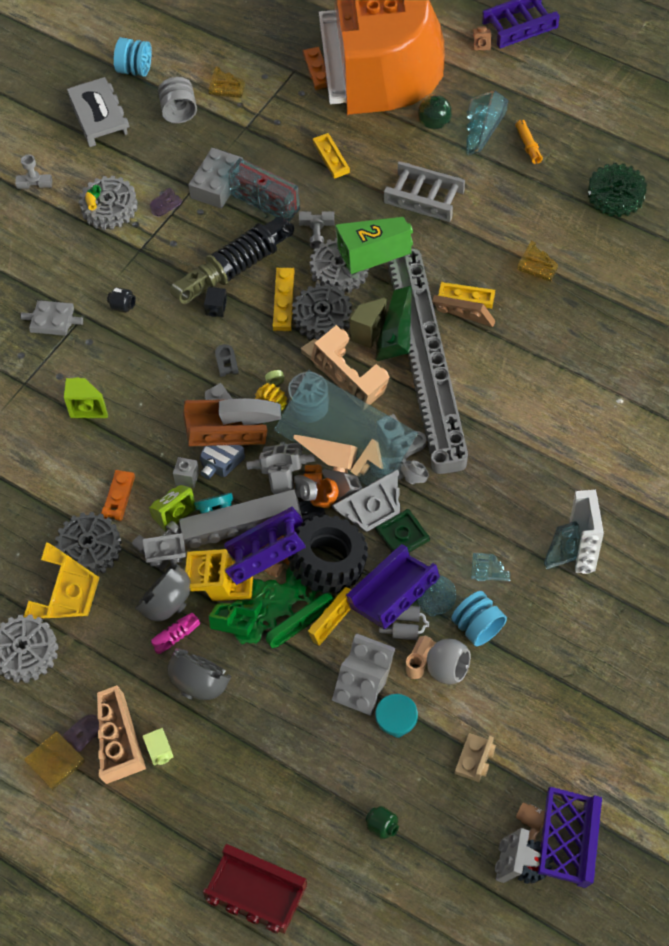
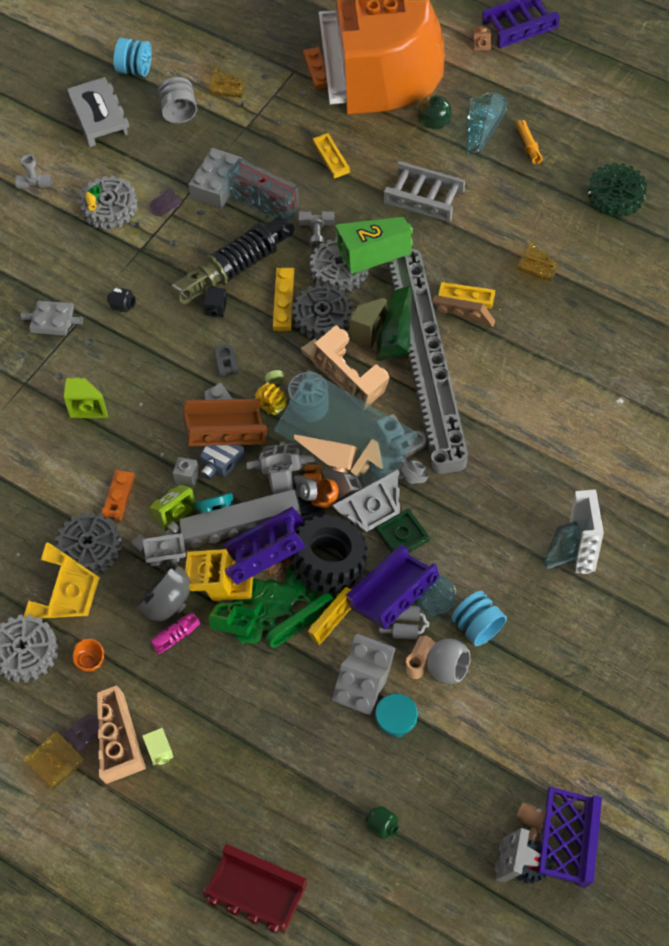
dark grey cylinder [167,648,232,700] -> none
light grey slope [219,398,281,425] -> none
tan bracket [455,733,496,782] -> none
clear light blue wing [471,553,510,581] -> none
none -> orange hair [72,639,104,673]

